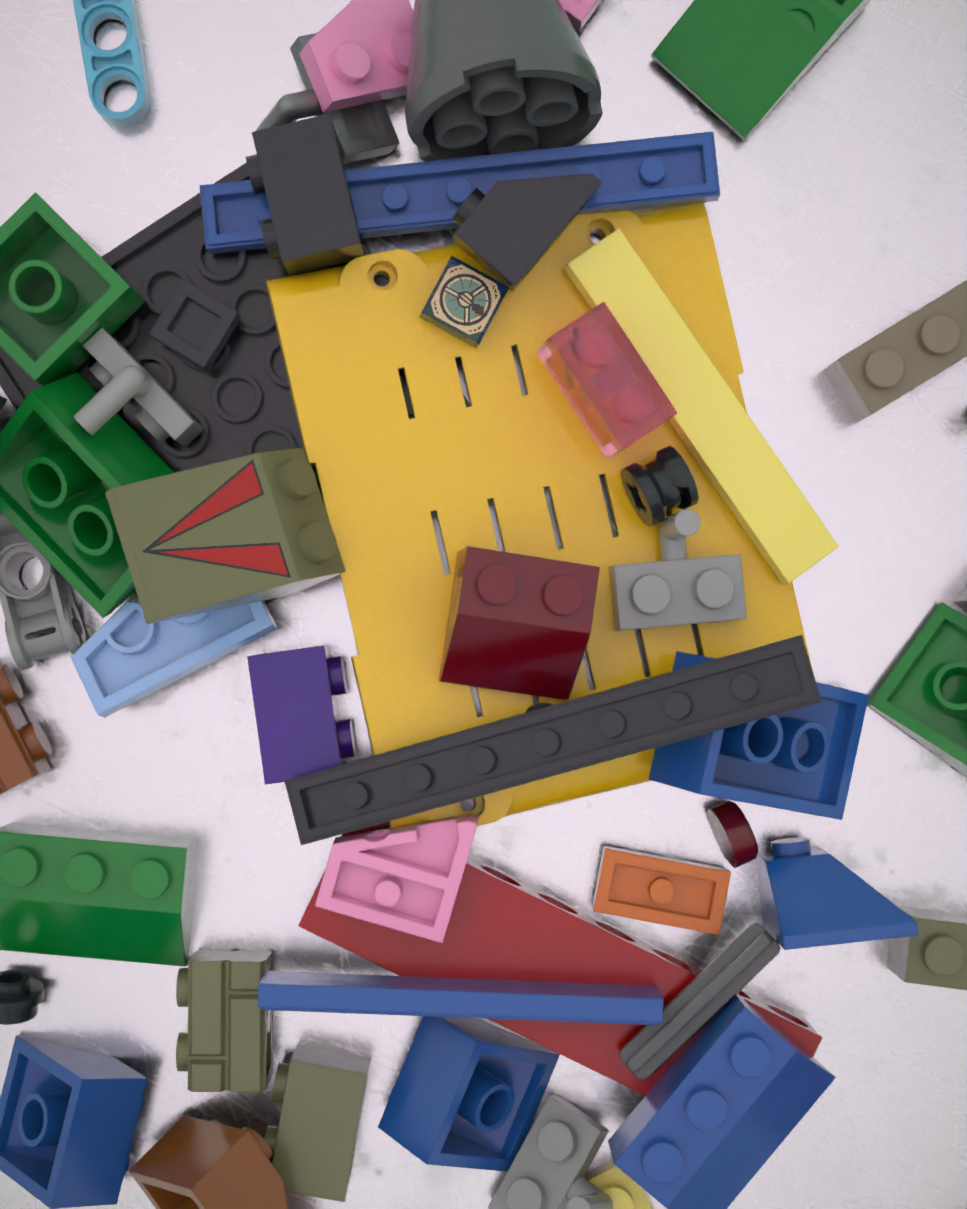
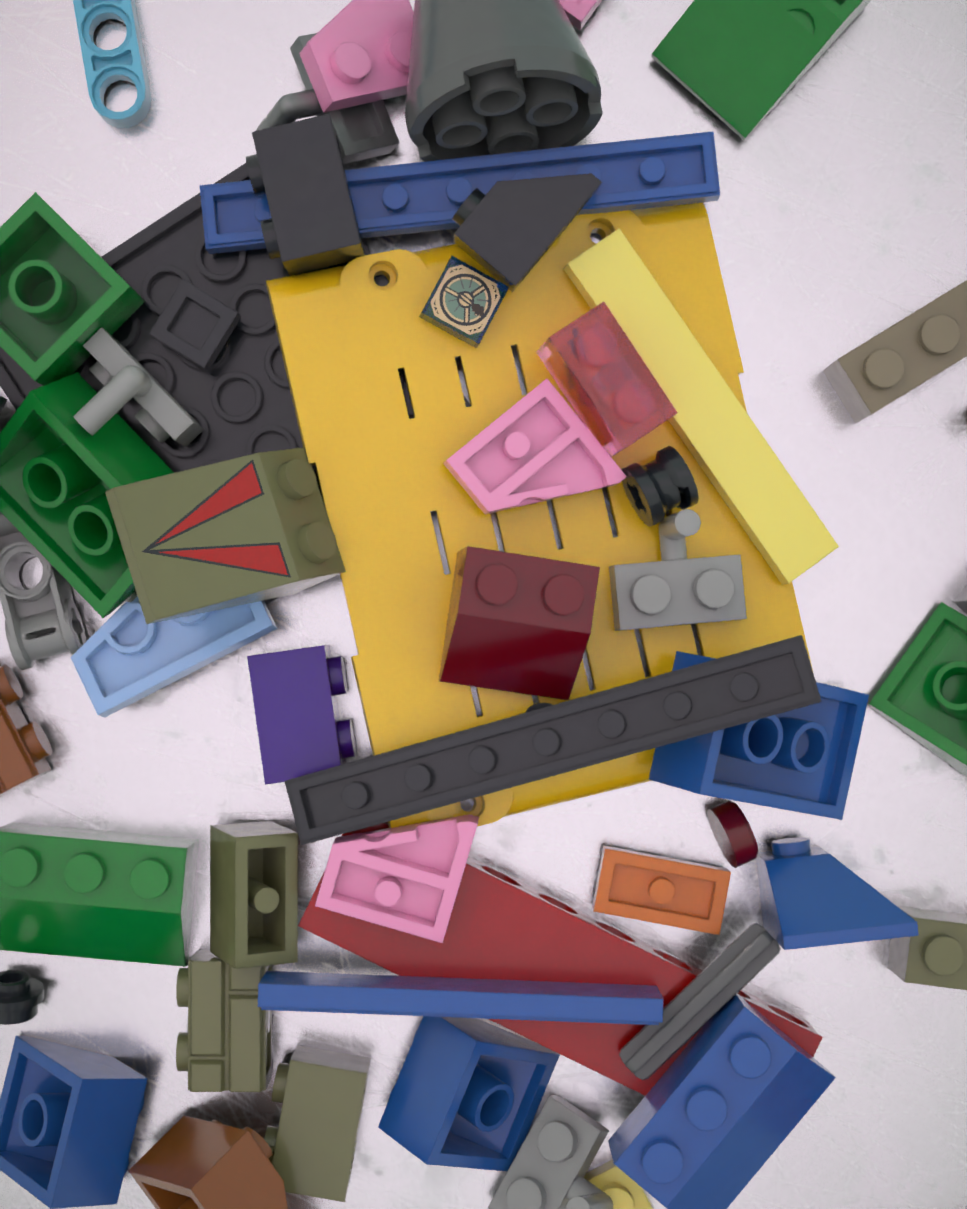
none -> olive brick [210,821,298,969]
none -> bright pink wing [443,379,627,514]

